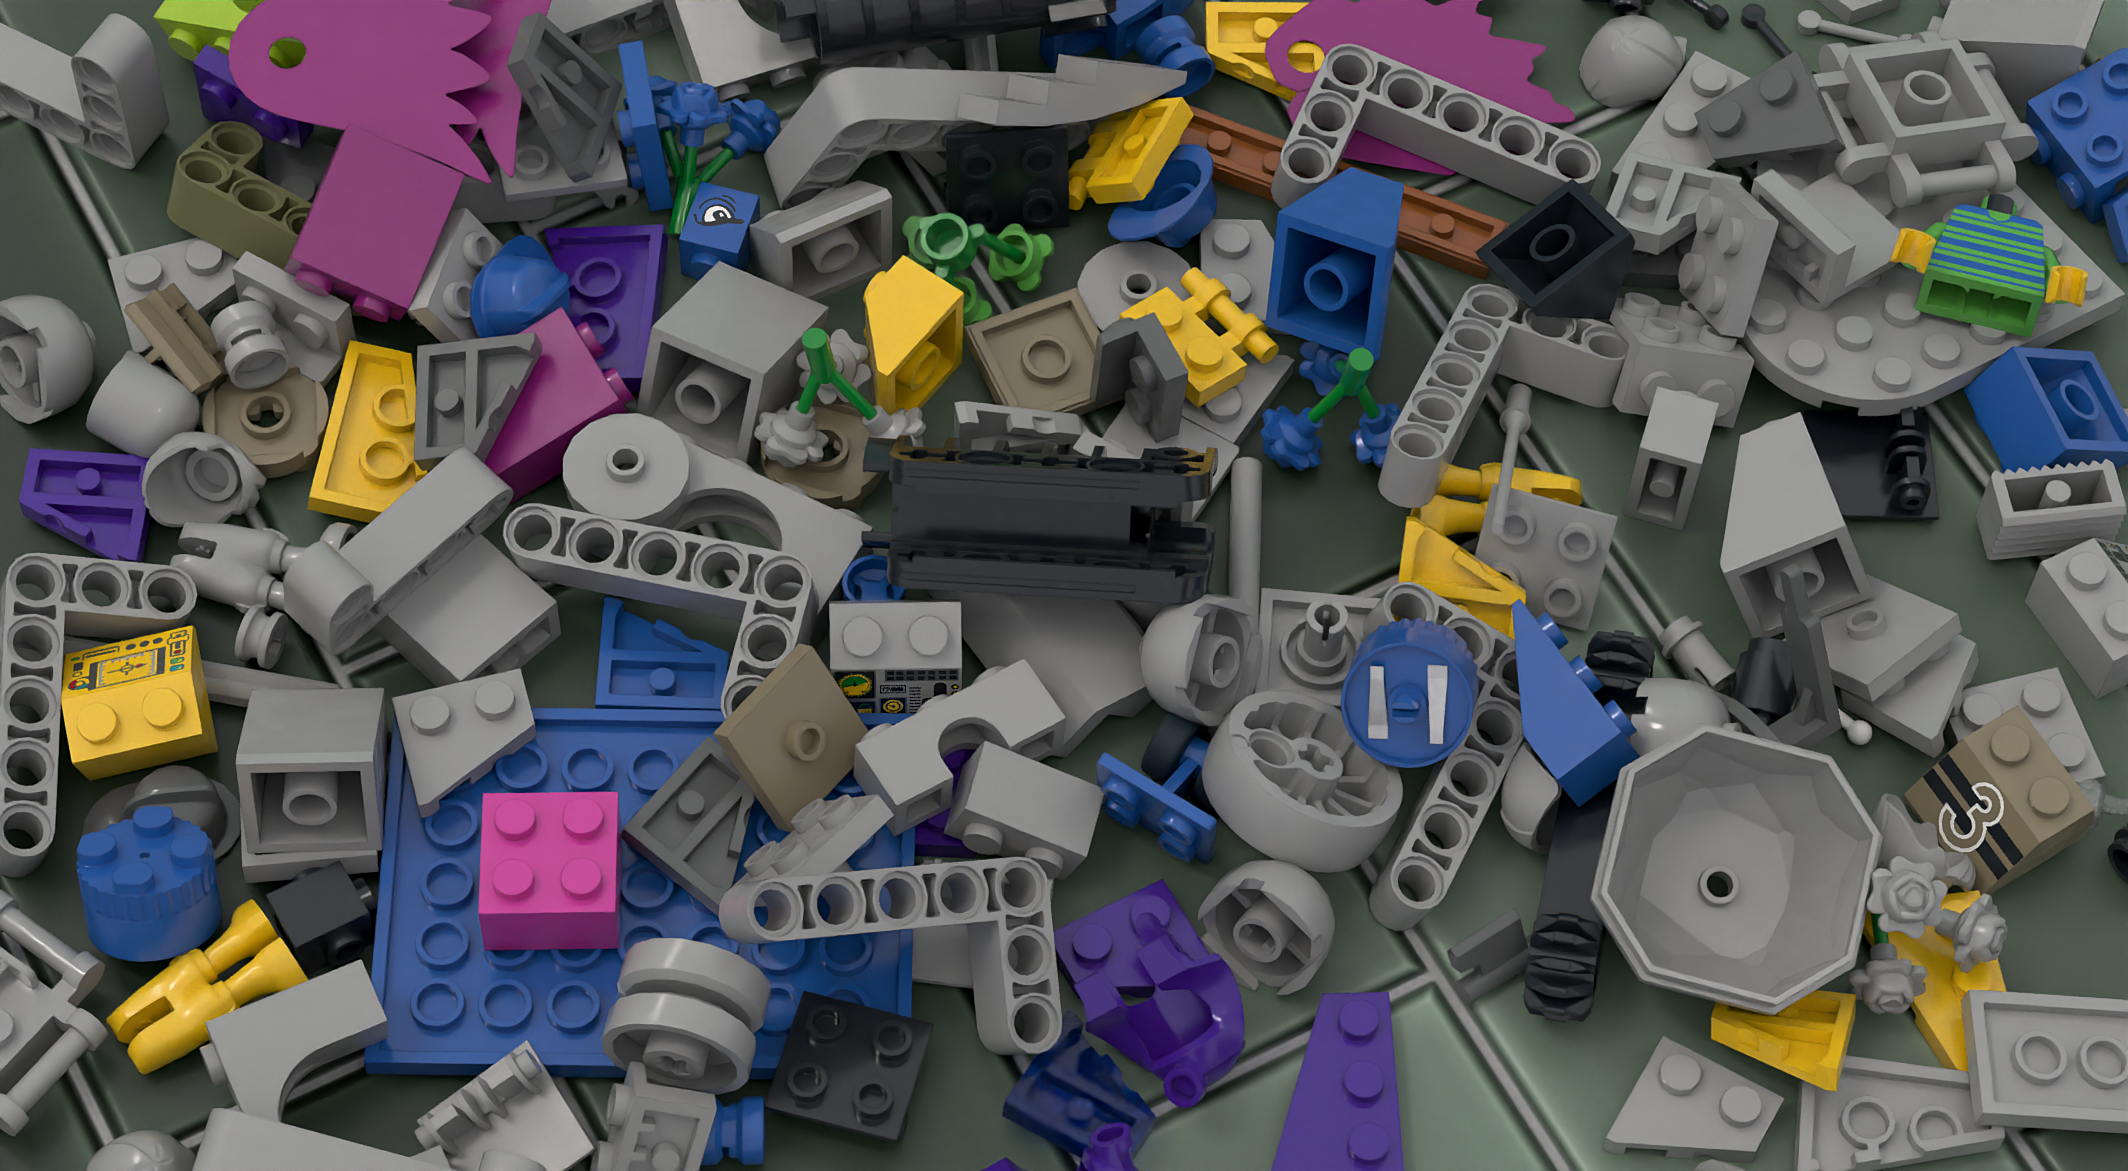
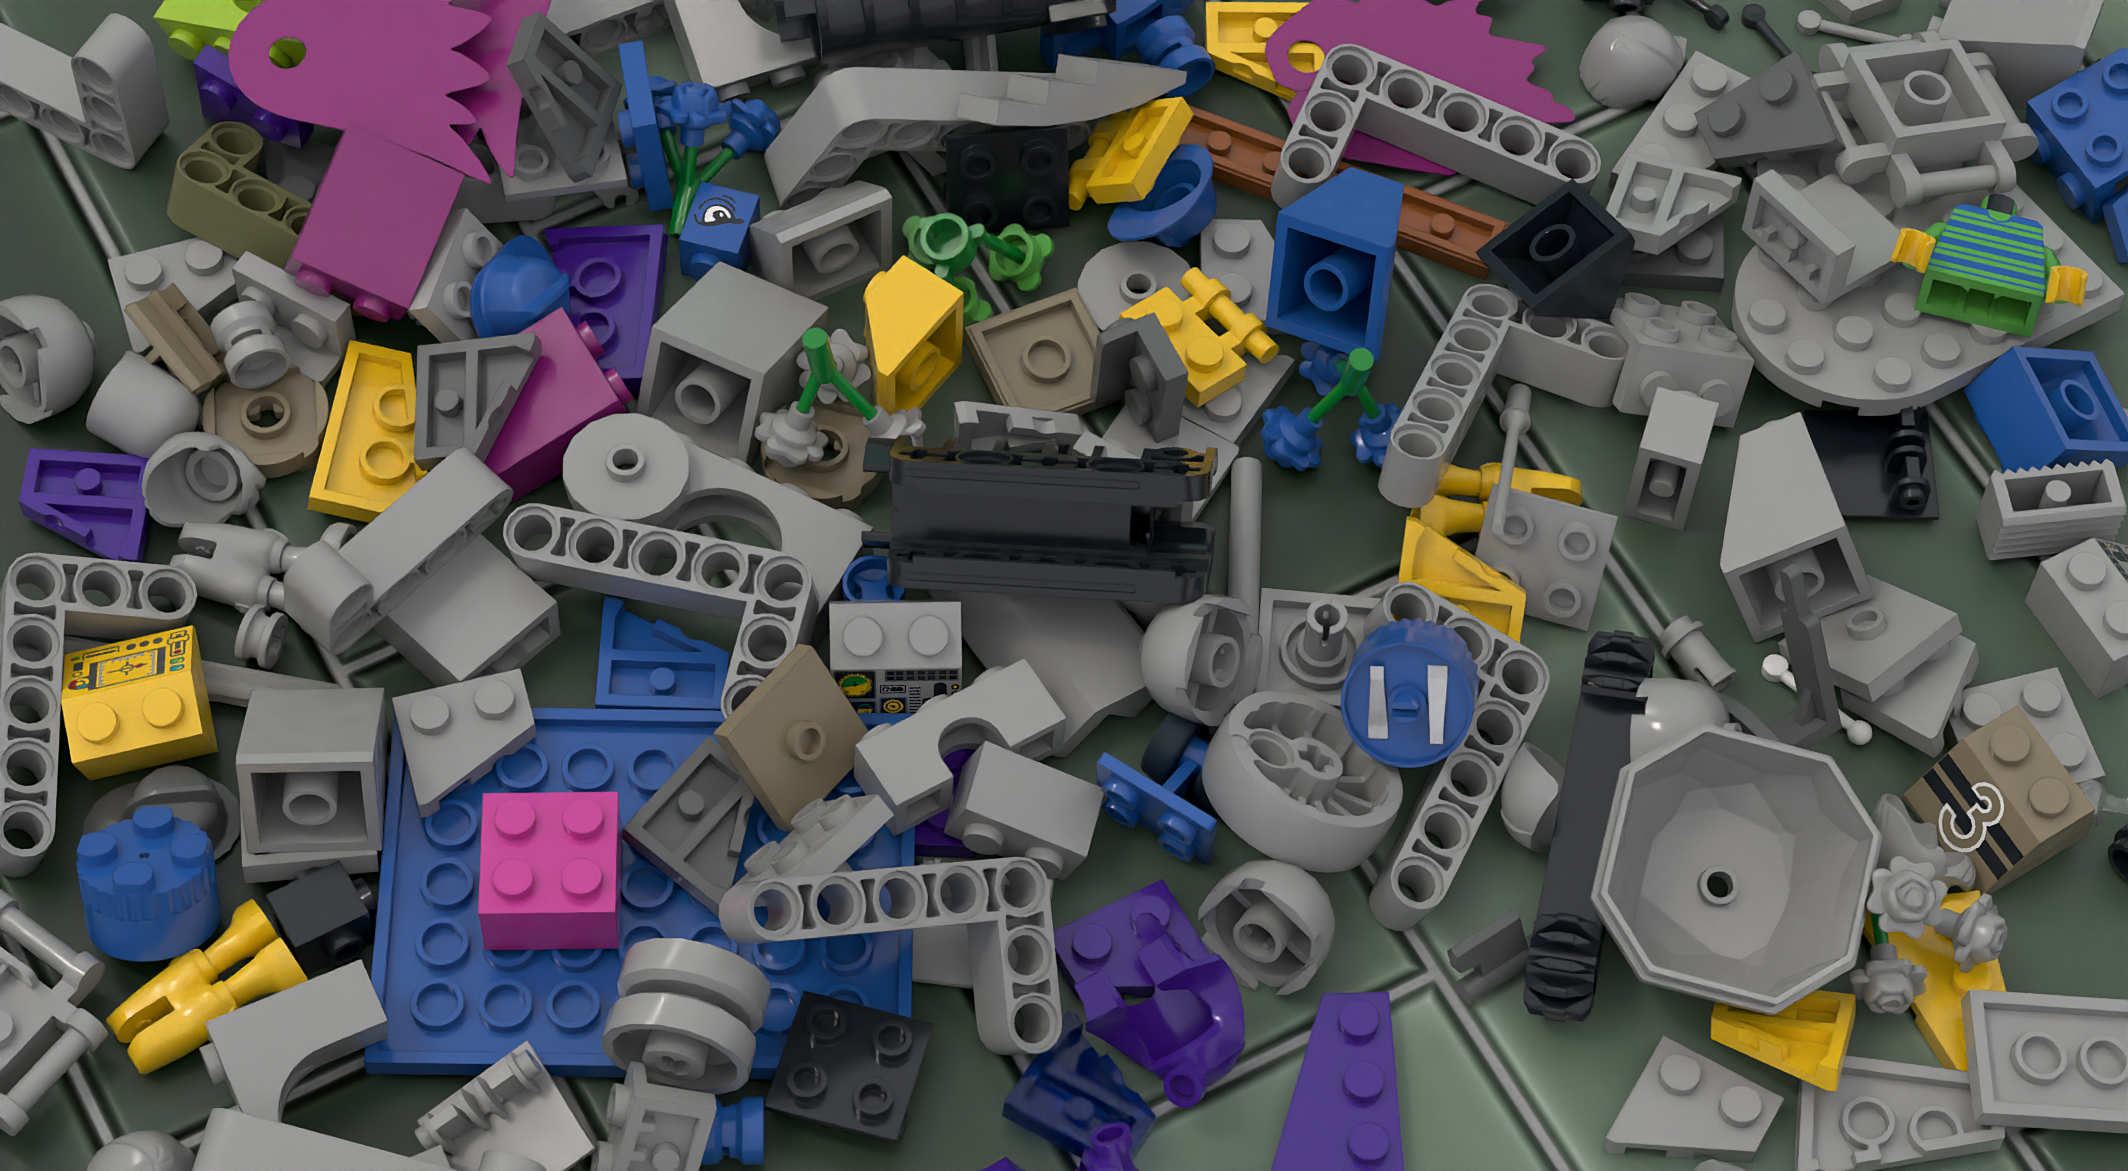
blue slope [1512,599,1640,807] -> none
light grey plate [1678,176,1779,338] -> none
black brick [1731,637,1798,726] -> none

